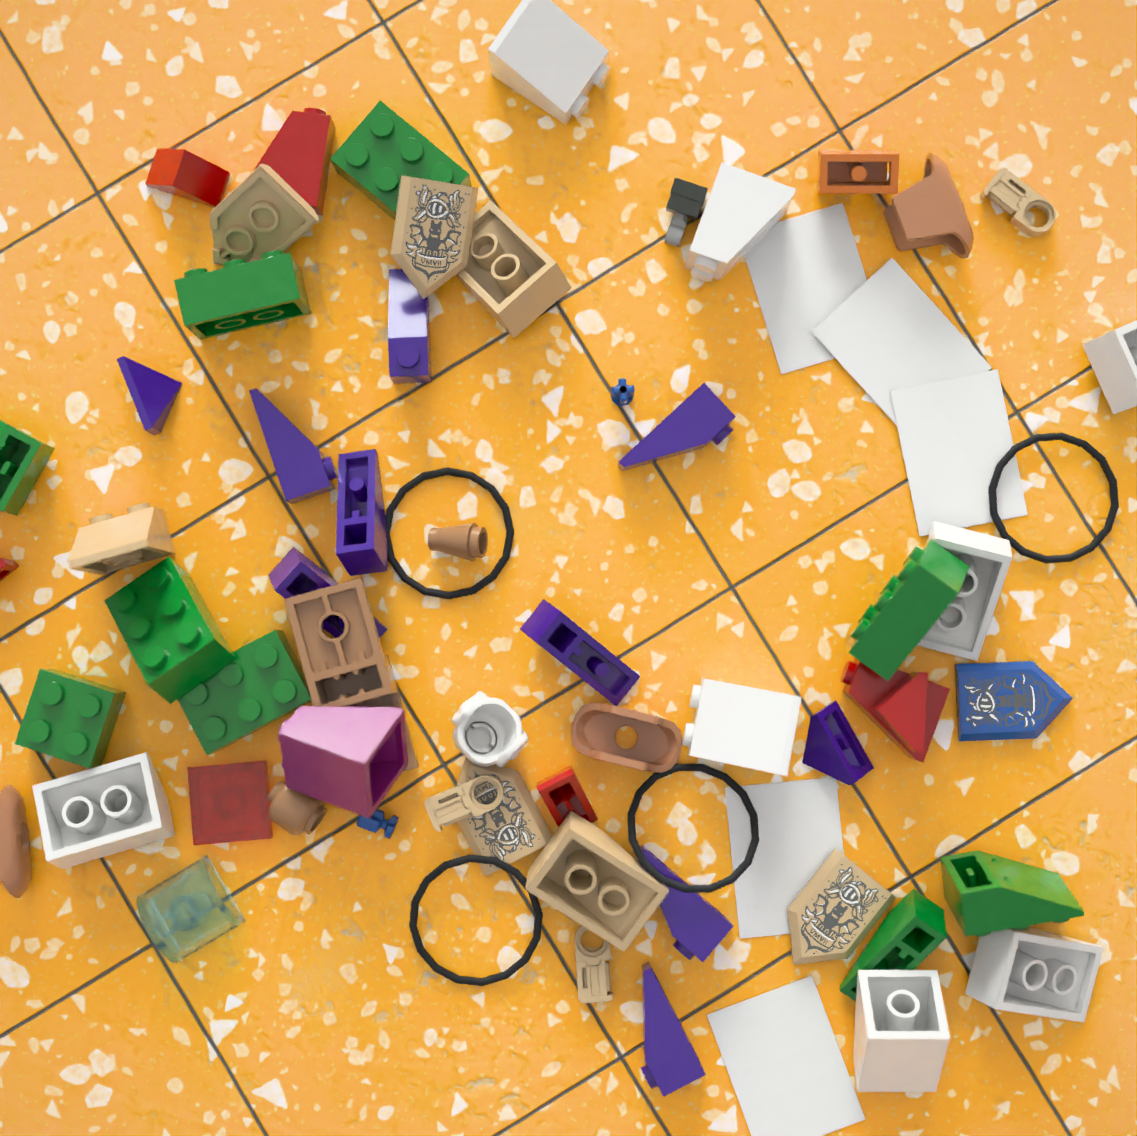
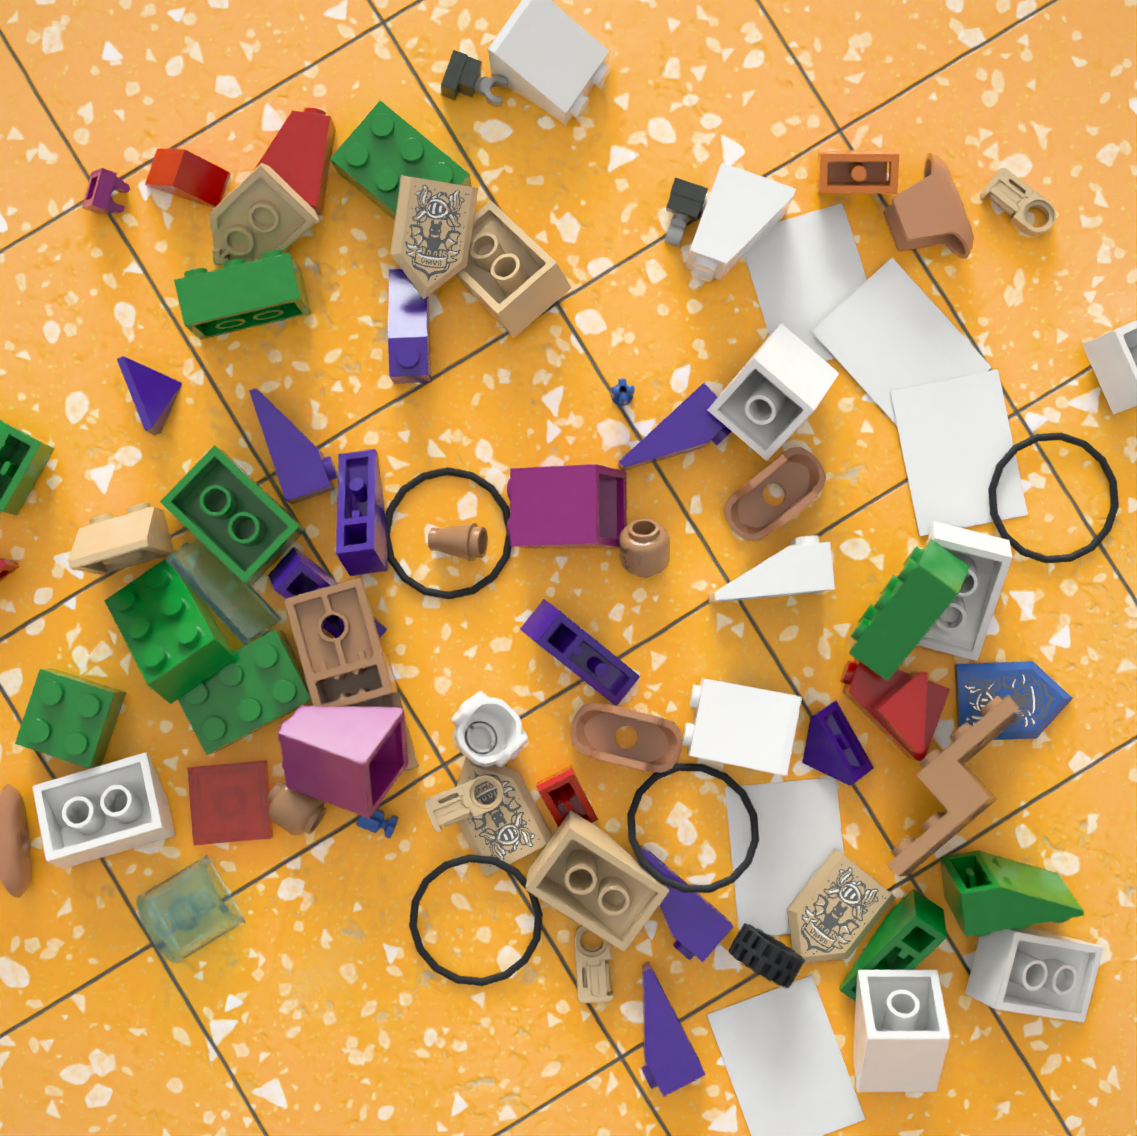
none -> magenta tile [82,168,130,214]
none -> green brick [160,445,306,585]
none -> clear light blue piece [165,539,282,644]
none -> pearl dark grey piece [441,50,508,107]
none -> magenta slope [507,464,627,548]
none -> medium nougat head [619,518,670,578]
none -> white slope [708,323,839,461]
none -> white slope [708,535,835,603]
none -> nougat piece [724,447,826,541]
none -> black tyre [728,923,805,988]
none -> medium nougat bracket [888,696,1025,877]

